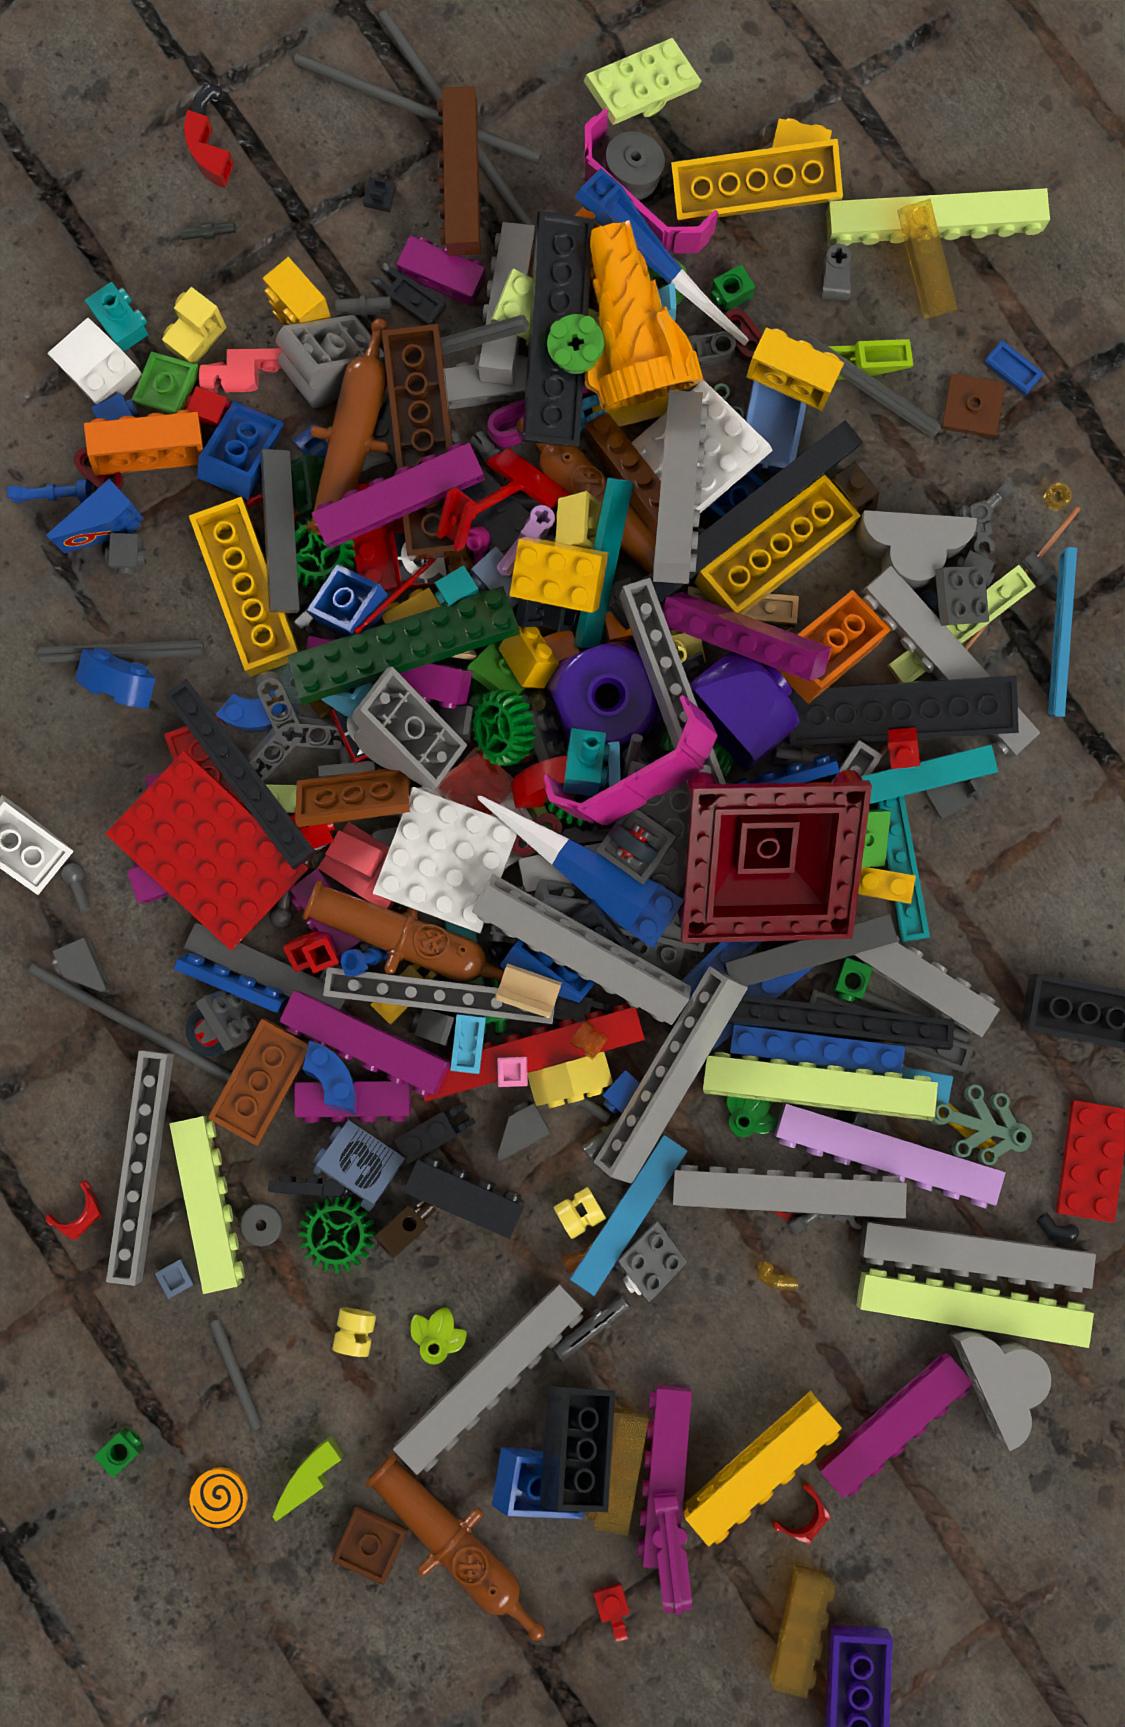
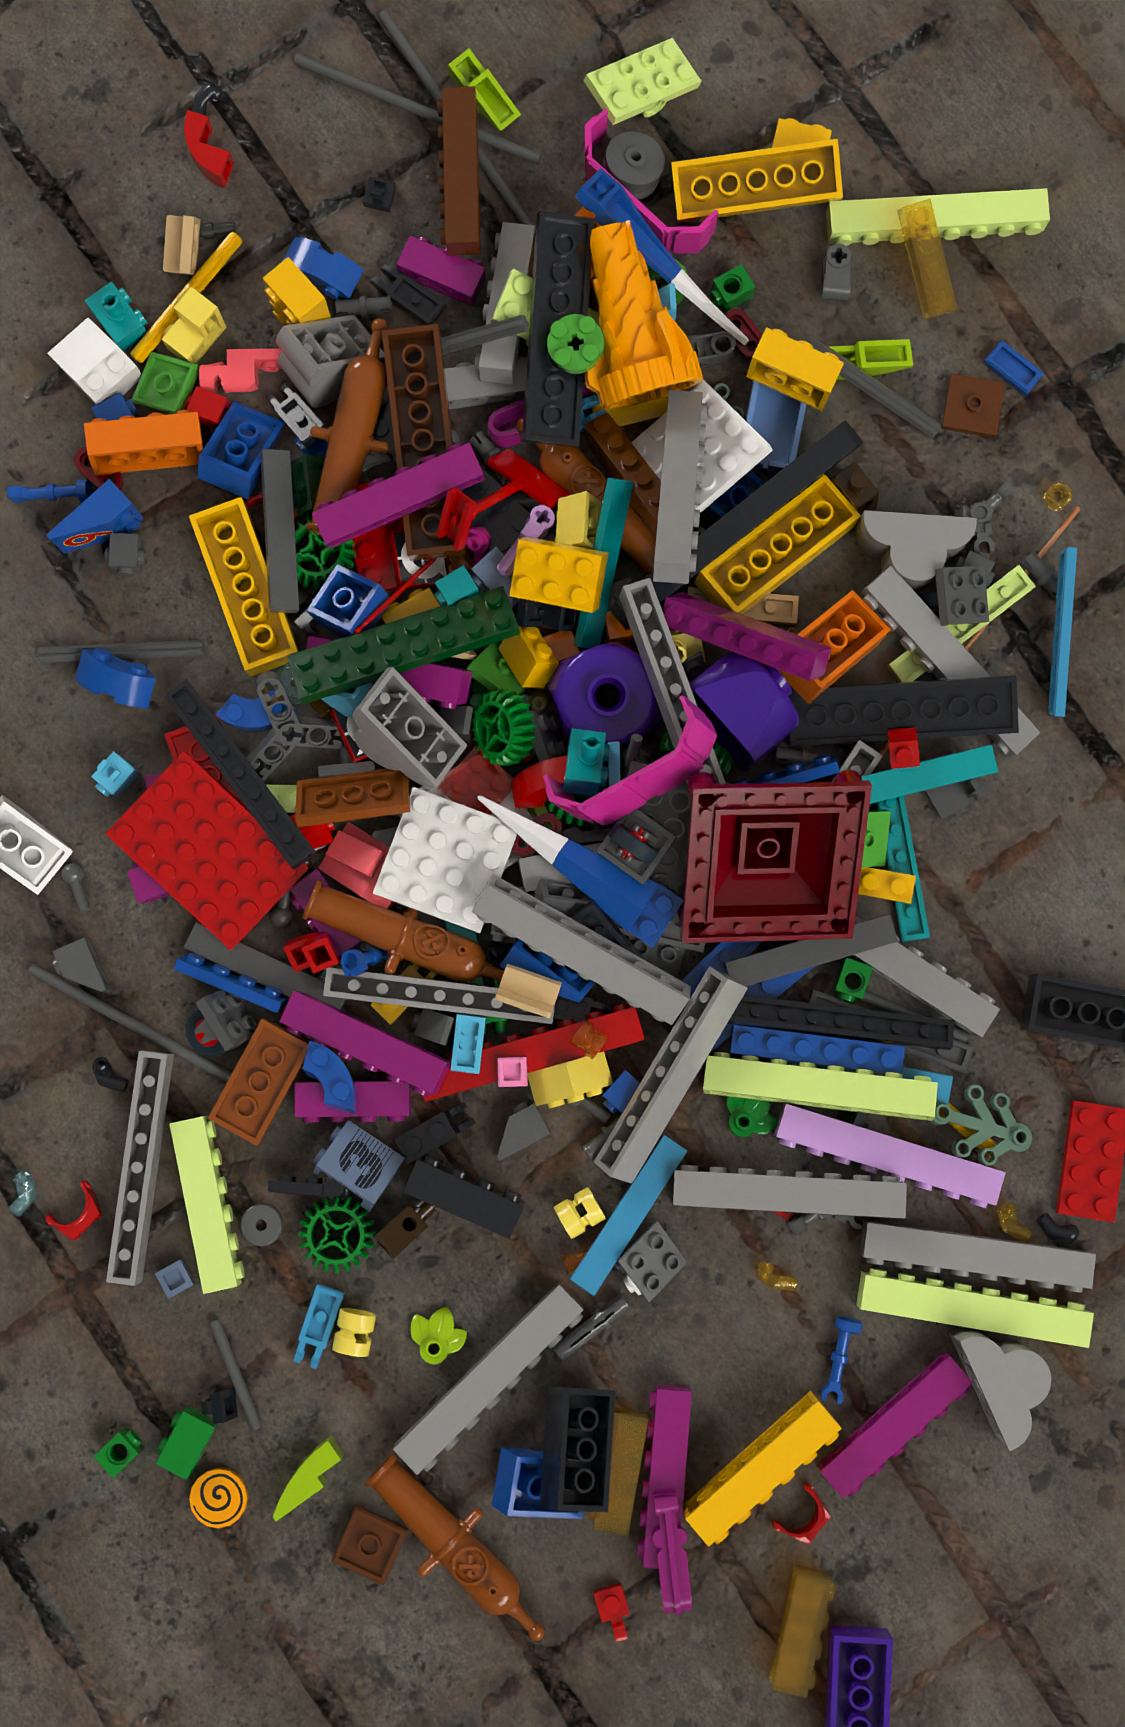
none -> clear light blue arm [9,1172,37,1217]
none -> medium azure brick [91,751,140,798]
none -> black arm [92,1057,129,1092]
none -> yellow axle [130,232,243,363]
none -> green brick [156,1406,218,1480]
none -> tan panel [163,215,200,275]
none -> black tile [201,1388,238,1424]
none -> hinge [266,383,326,449]
none -> blue brick [283,237,364,299]
none -> dark azure hinge [293,1283,345,1369]
none -> lime slope [445,48,521,132]
none -> blue piece [820,1316,863,1404]
none -> clear yellow arm [998,1203,1032,1243]

